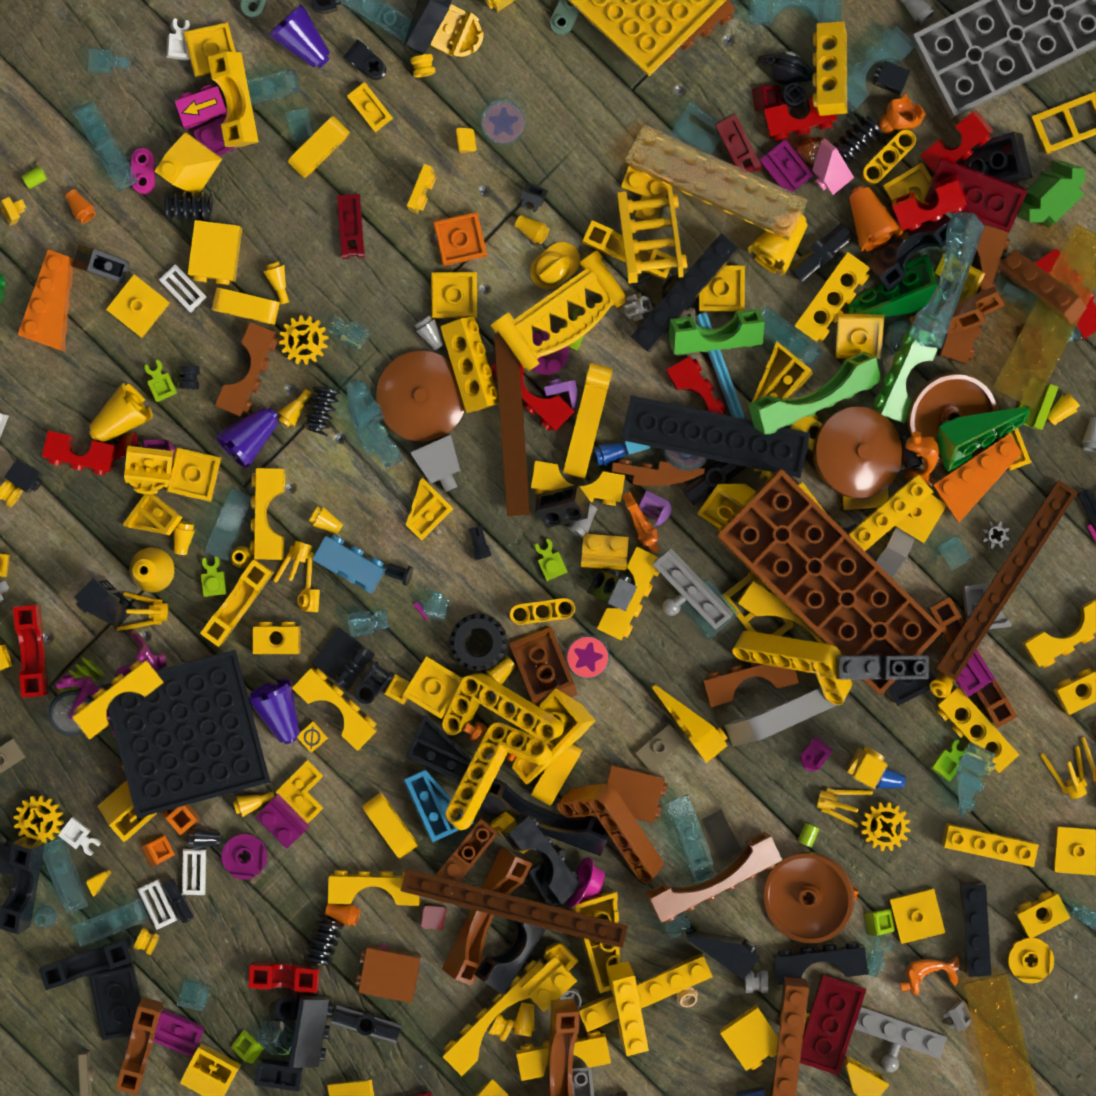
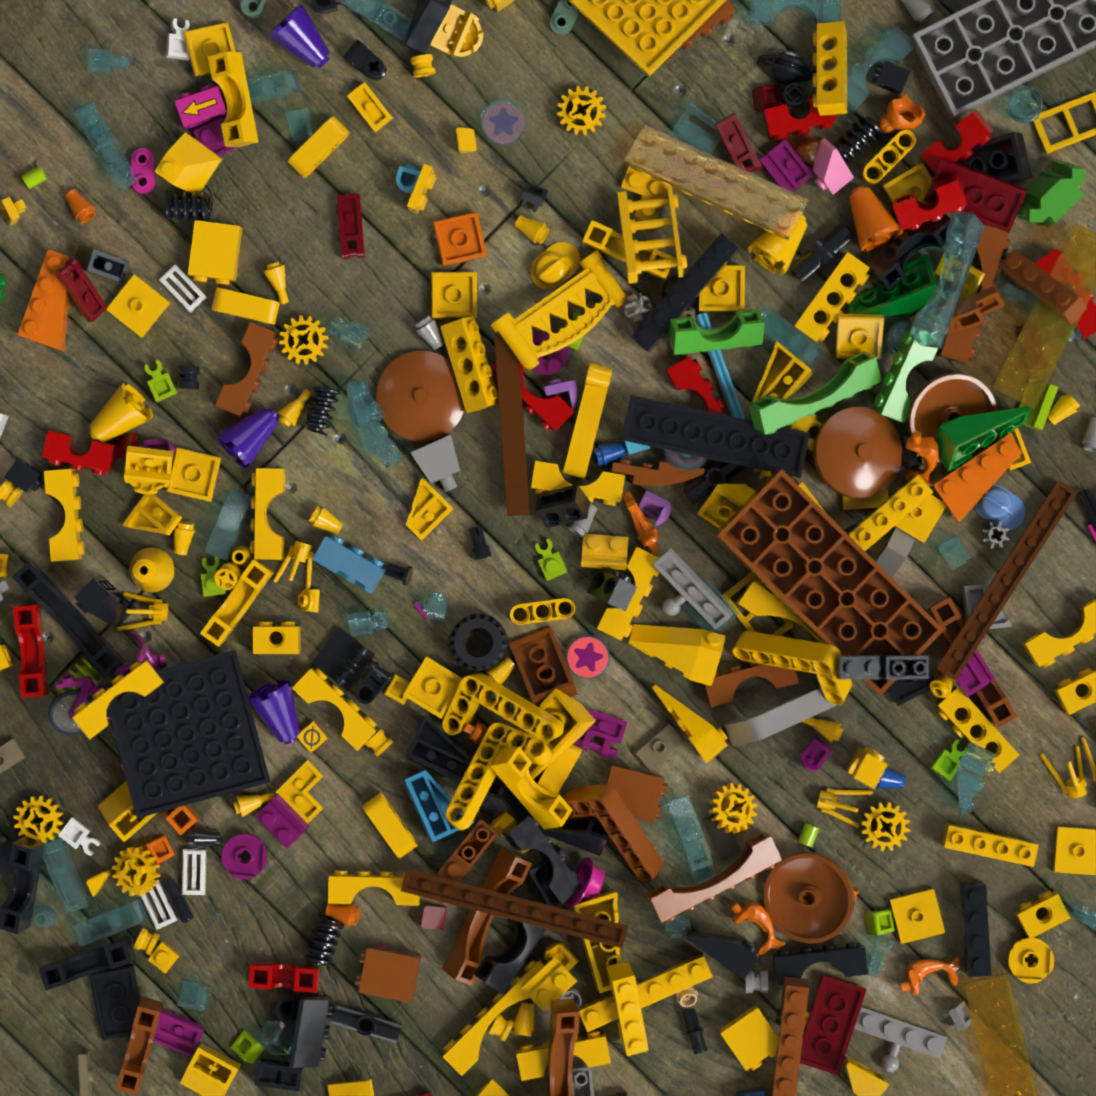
none -> black arch [12,561,125,677]
none -> yellow arch [44,469,85,562]
none -> dark red plate [55,257,107,322]
none -> yellow gear [112,846,160,896]
none -> yellow plate [148,941,180,974]
none -> yellow wheel [214,562,242,590]
none -> yellow wheel [365,729,393,757]
none -> medium azure plate [396,164,421,193]
none -> yellow arch [490,746,572,829]
none -> yellow gear [557,86,606,136]
none -> magenta plate [573,708,628,758]
none -> yellow wedge [628,624,726,686]
none -> black axle [683,1008,708,1054]
none -> yellow gear [709,783,758,834]
none -> orange animal [730,901,786,955]
none -> yellow cone [802,717,844,744]
none -> medium blue piece [974,484,1026,530]
none -> clear light blue hair [1008,86,1043,124]

